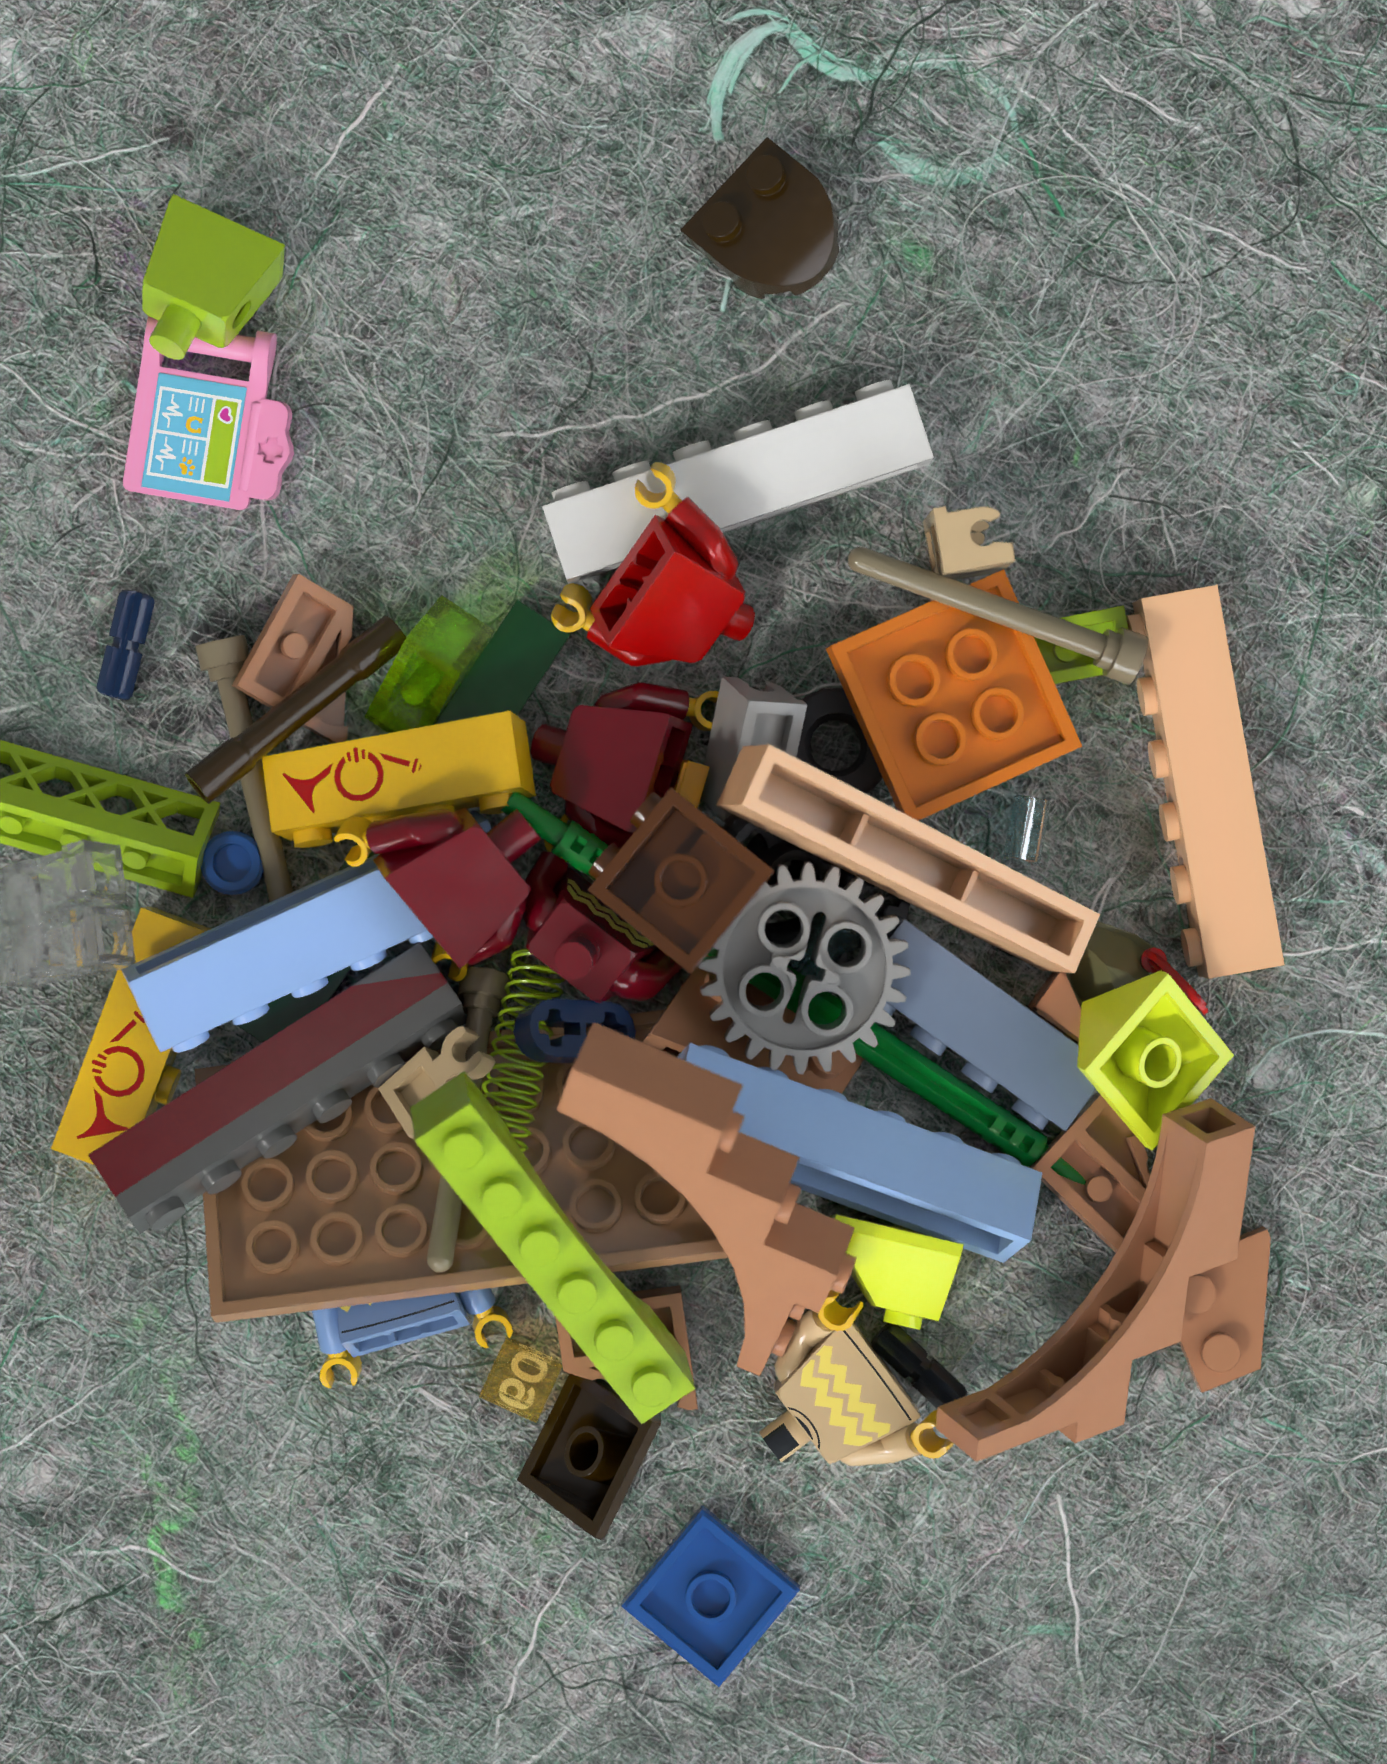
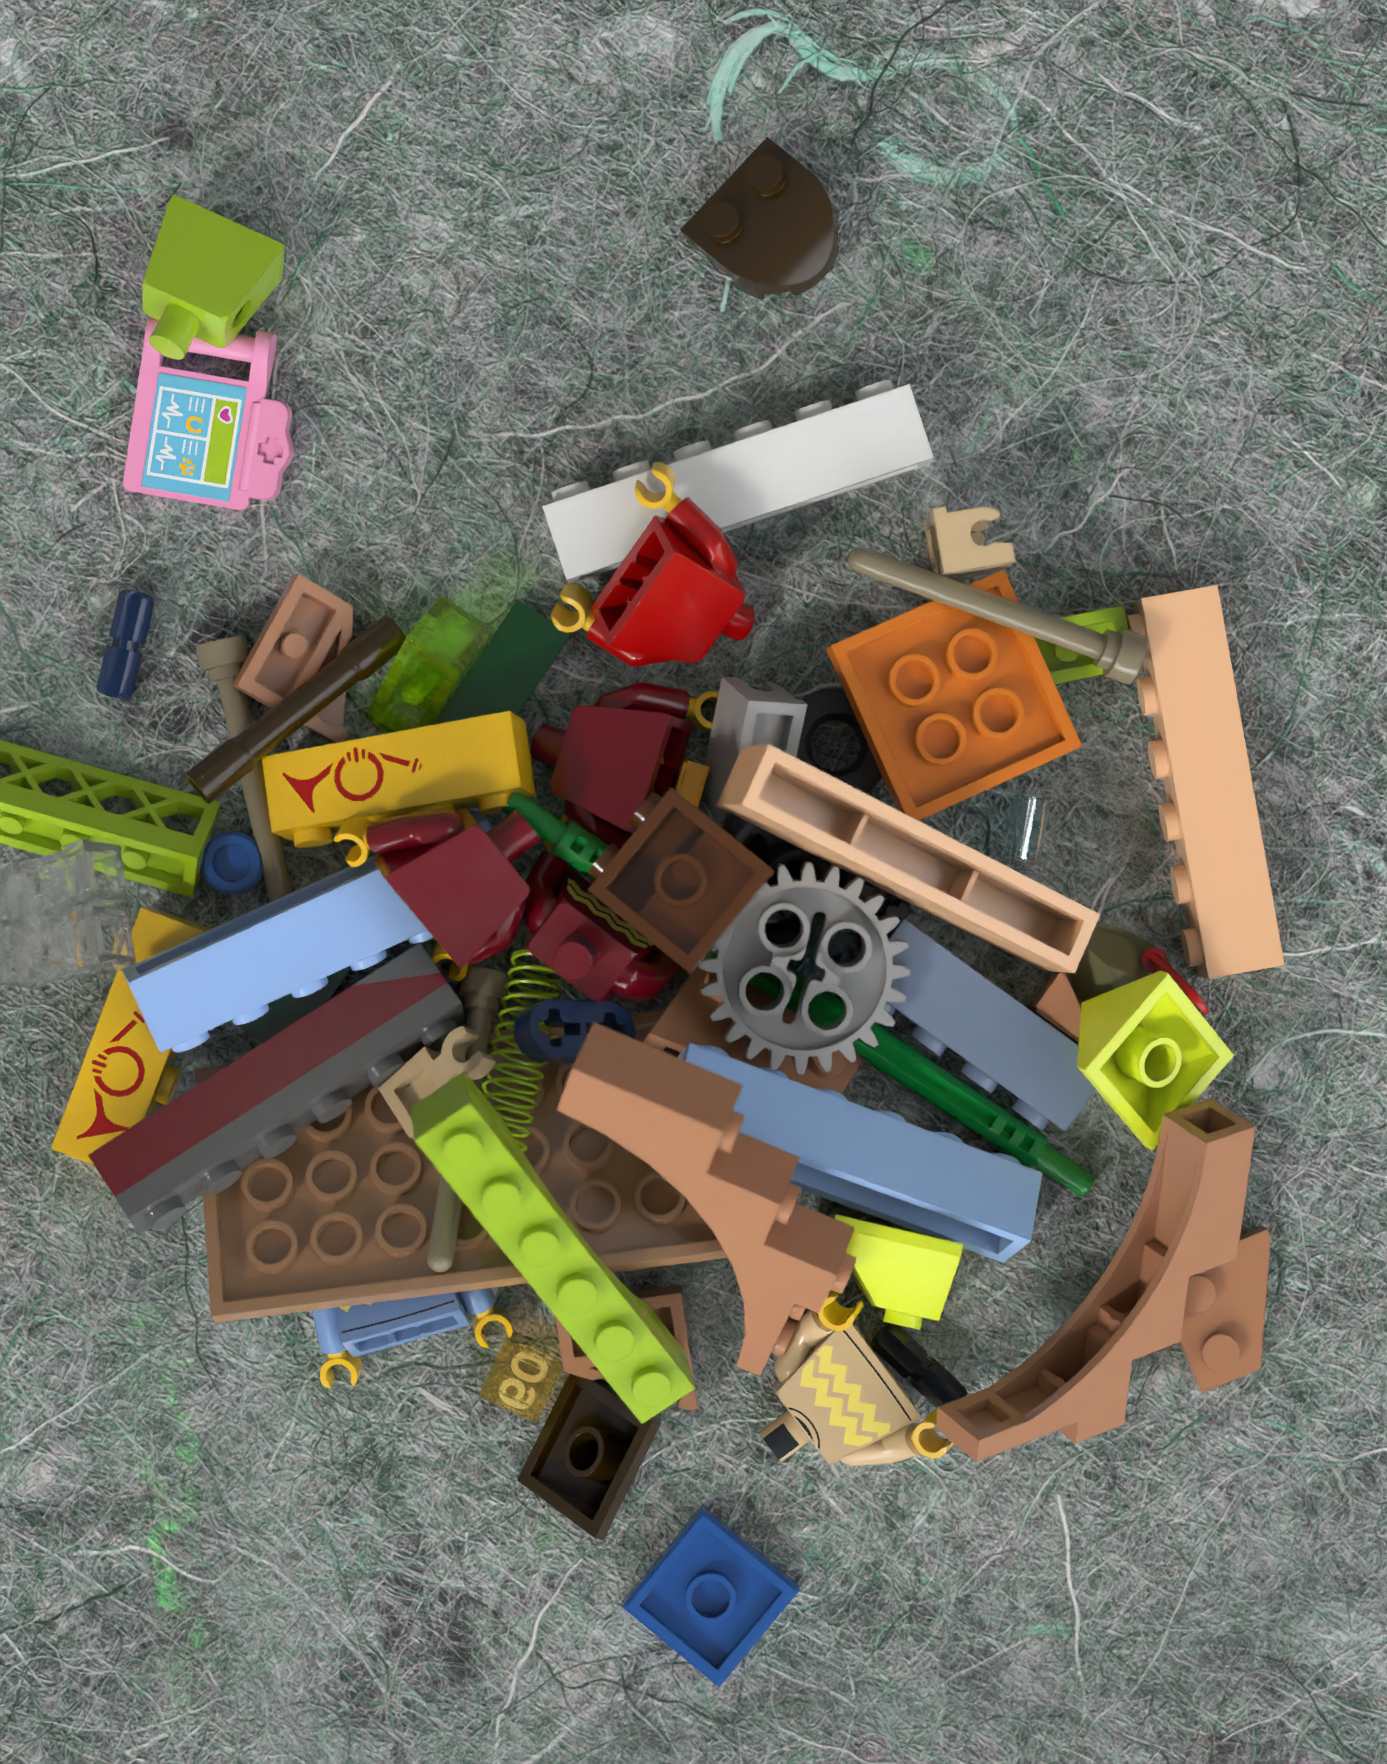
nougat wing [1029,1092,1150,1253] -> none

